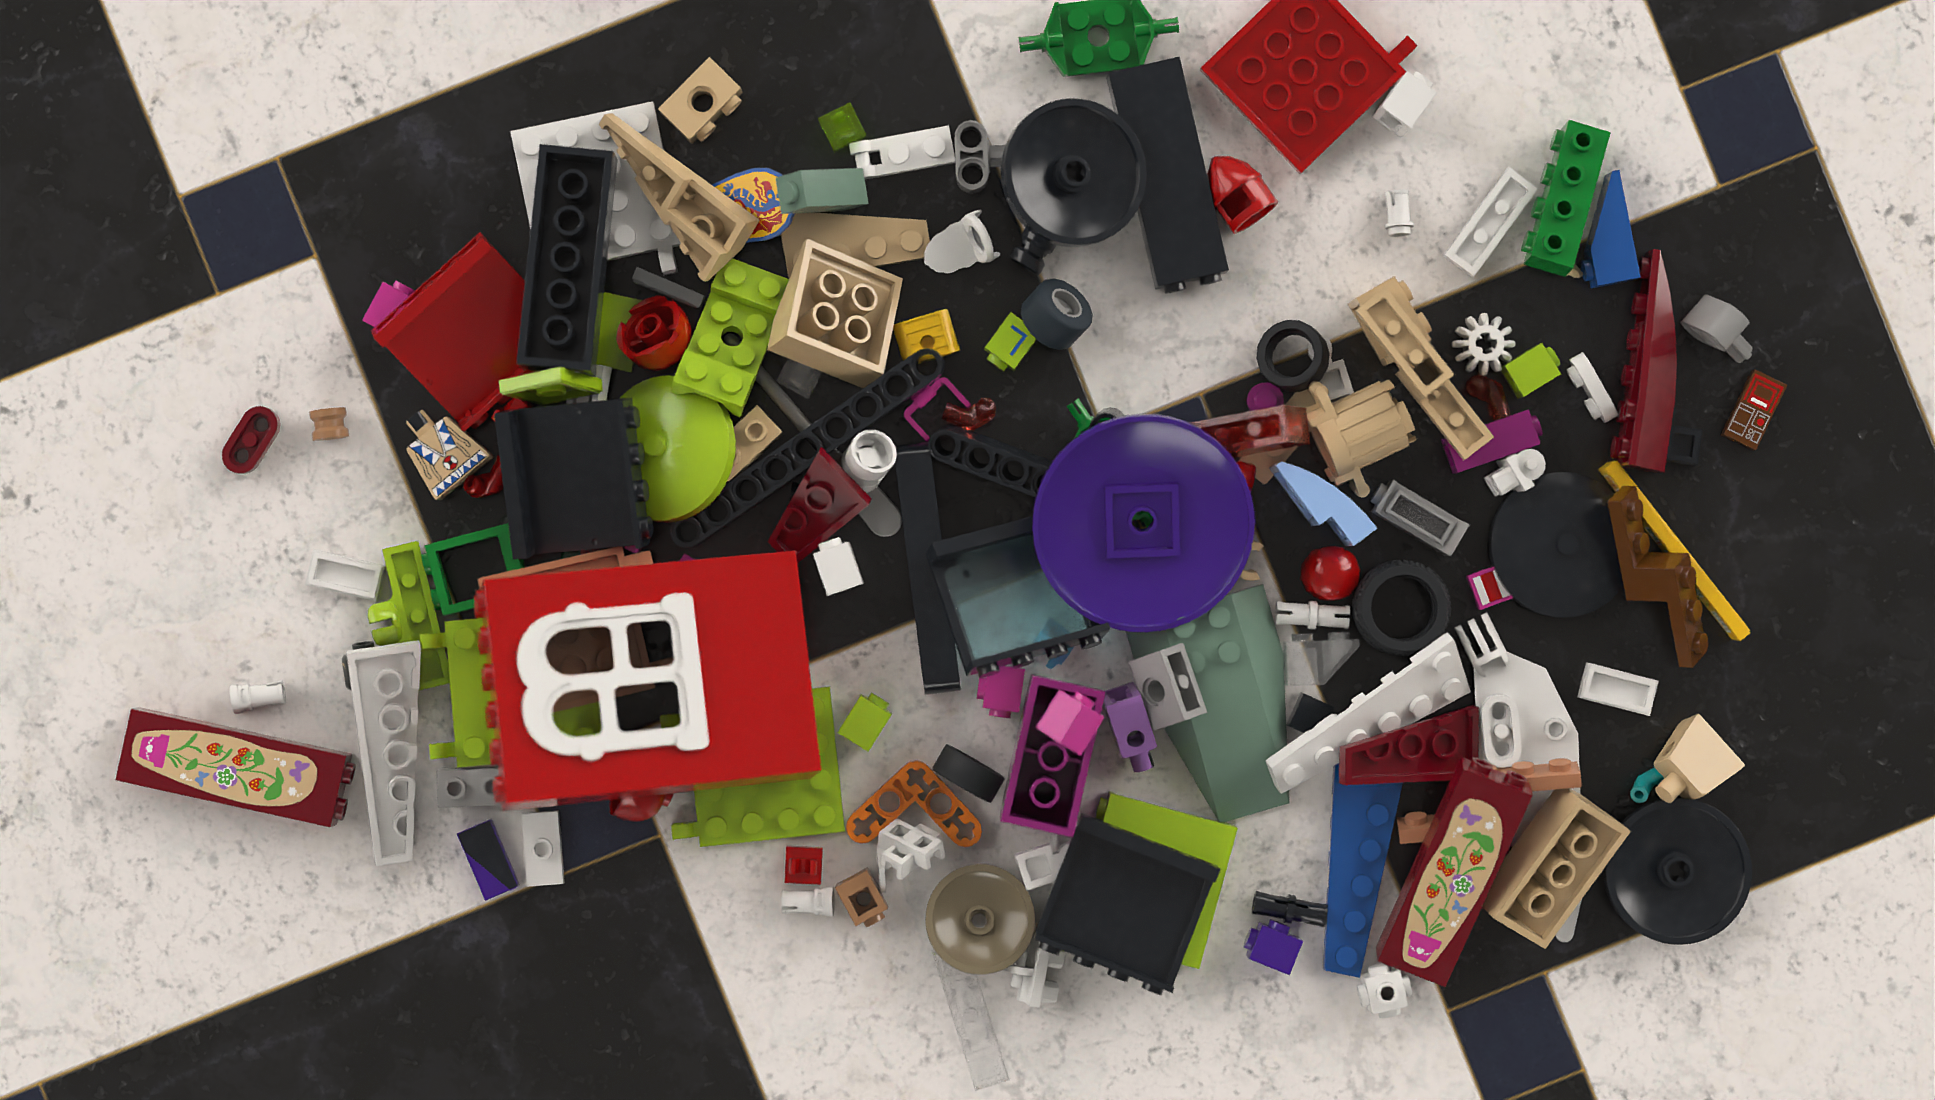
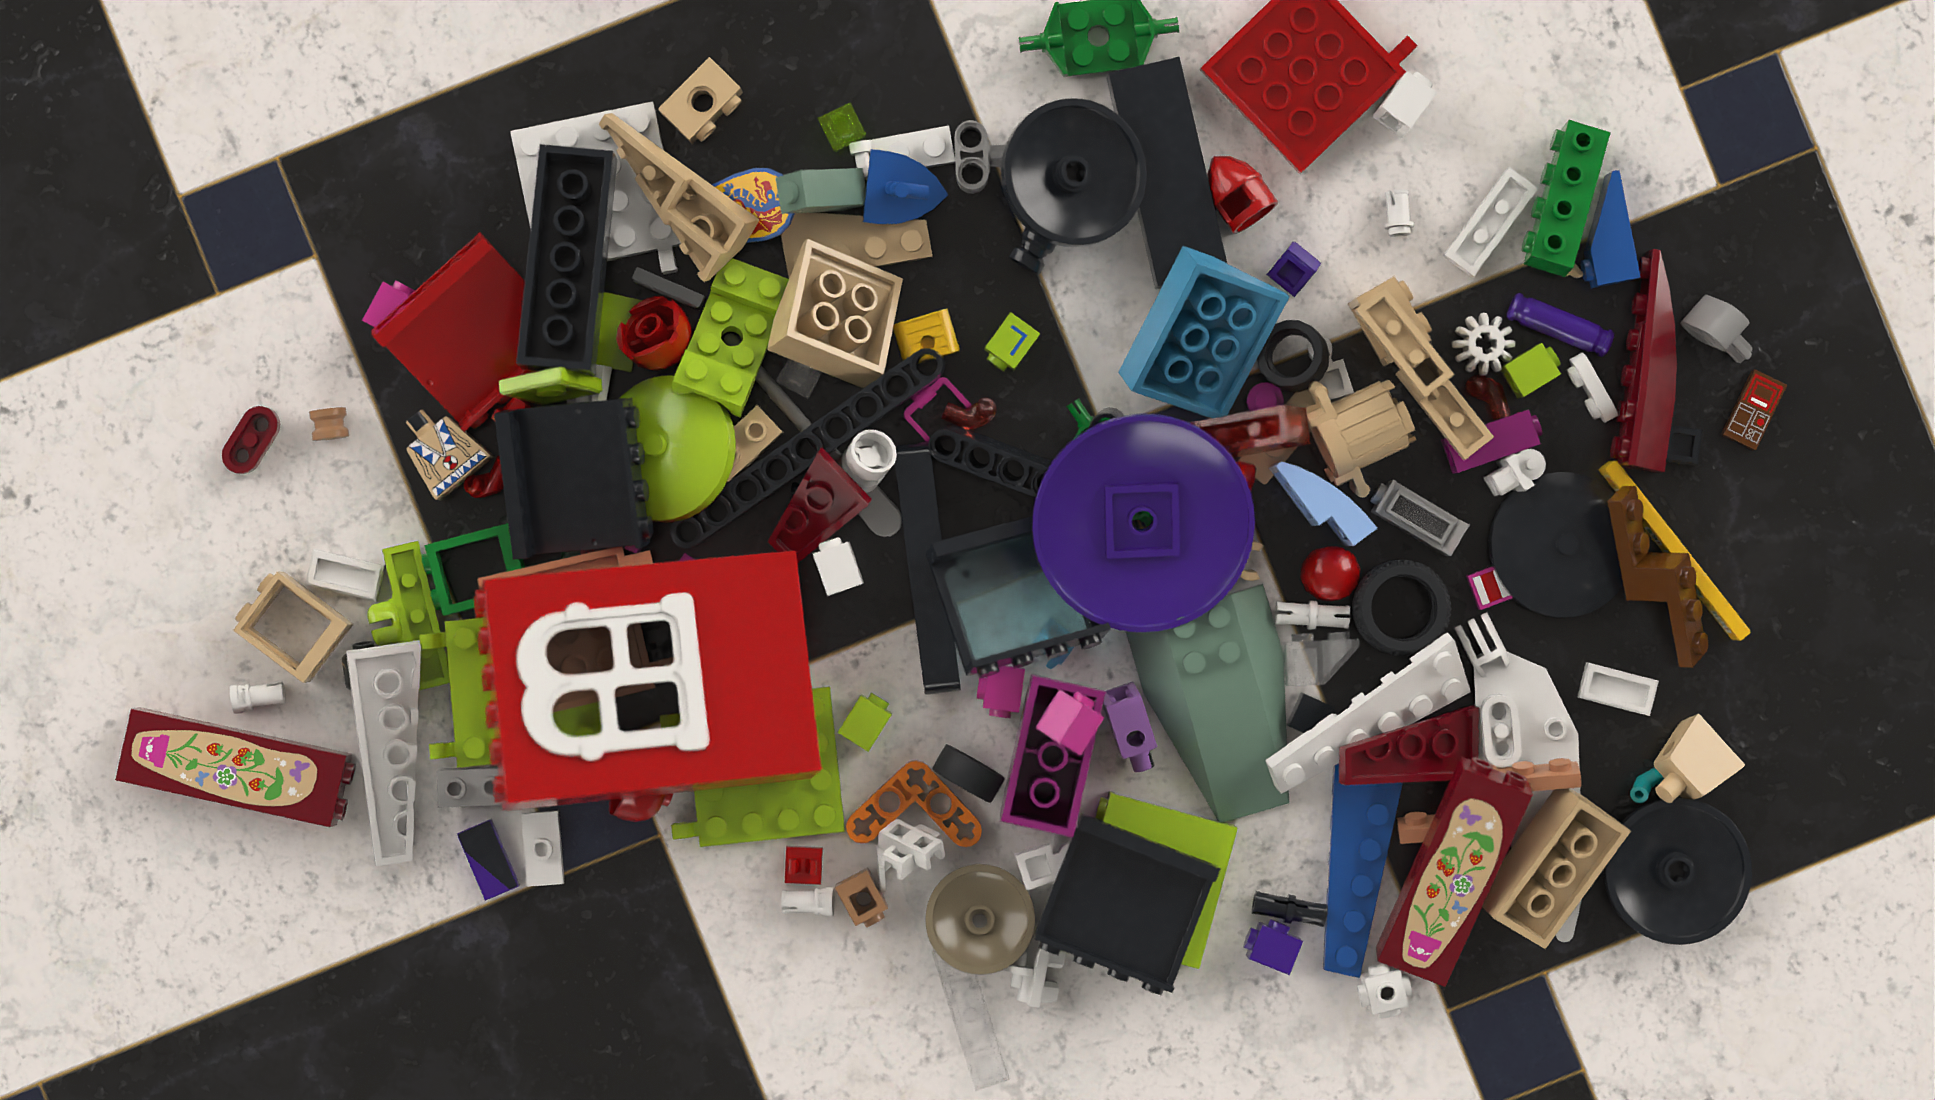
white piece [924,210,1000,273] -> none
black wheel [1021,278,1093,350] -> none
light grey brick [1129,643,1207,731] -> none
none -> tan window [233,572,354,683]
none -> blue shield [863,149,948,224]
none -> dark azure slope [1118,246,1289,422]
none -> dark purple slope [1266,241,1321,297]
none -> dark purple axle [1506,293,1614,357]

